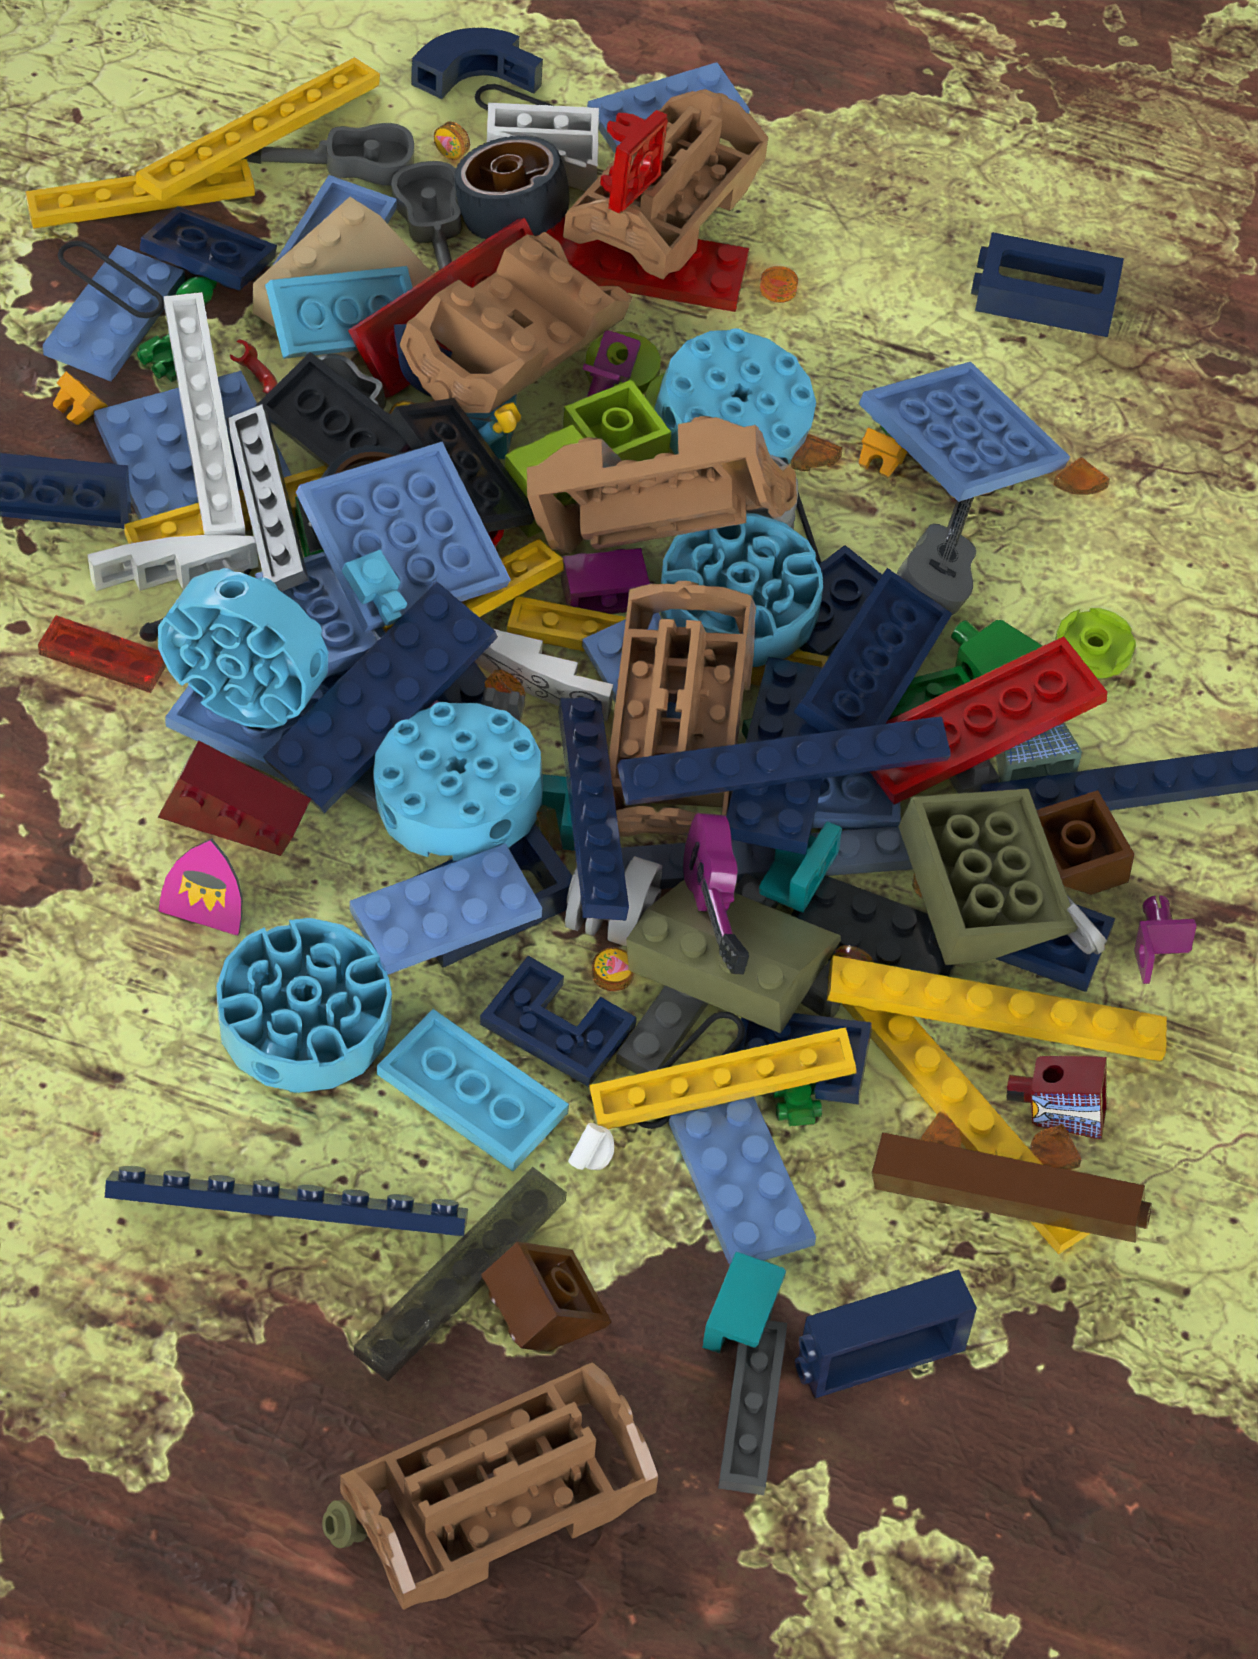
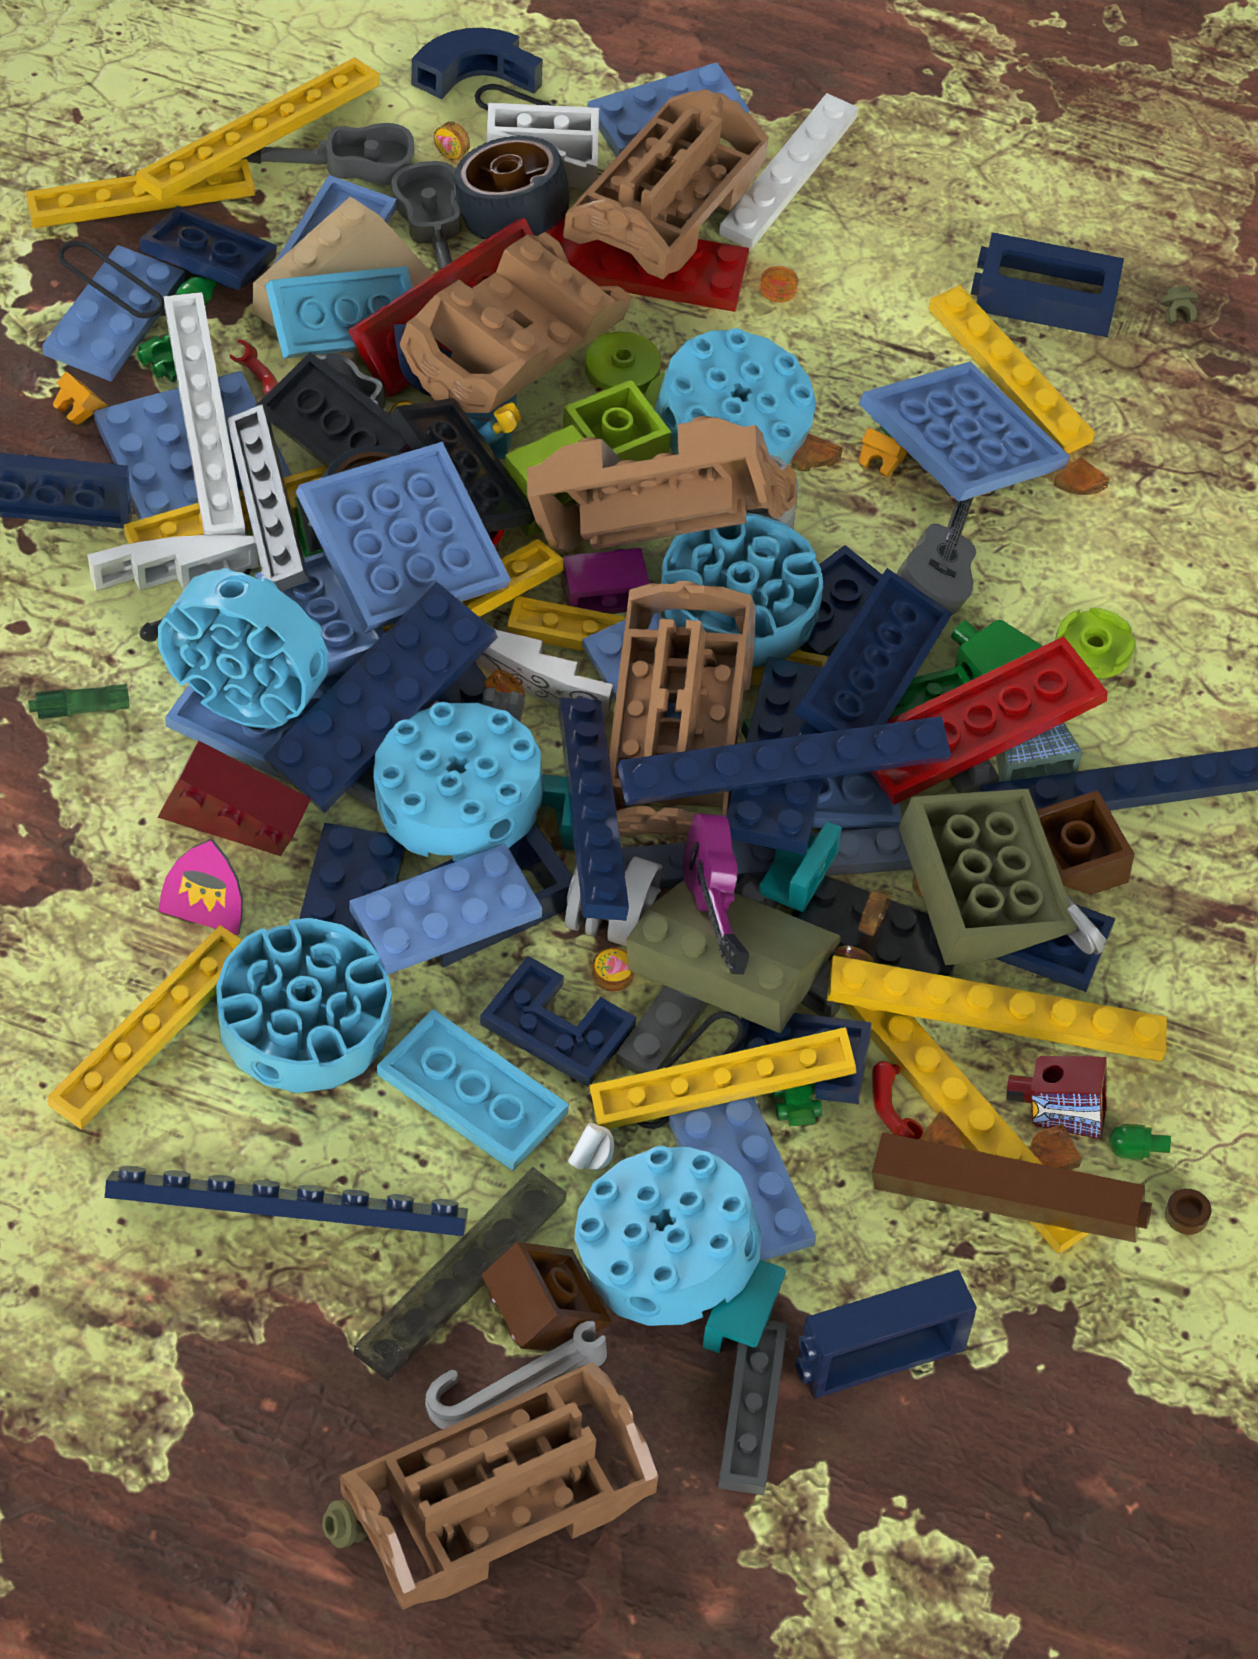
clear red plate [38,615,166,693] -> none
medium azure plate [342,550,407,626] -> none
magenta bracket [582,330,641,398] -> none
red piece [600,110,668,214] -> none
black piece [782,458,821,564] -> none
magenta bracket [1134,895,1196,984] -> none
none -> clear green piece [28,684,129,719]
none -> yellow plate [47,925,242,1130]
none -> dark blue plate [299,823,406,938]
none -> light grey piece [425,1321,607,1429]
none -> medium azure brick [574,1146,762,1326]
none -> white plate [719,93,858,250]
none -> clear orange tile [858,888,893,936]
none -> red piece [872,1061,923,1140]
none -> yellow plate [928,285,1095,454]
none -> green cylinder [1109,1124,1171,1160]
none -> olive plate [1160,286,1199,325]
none -> reddish brown tile [1165,1189,1212,1235]

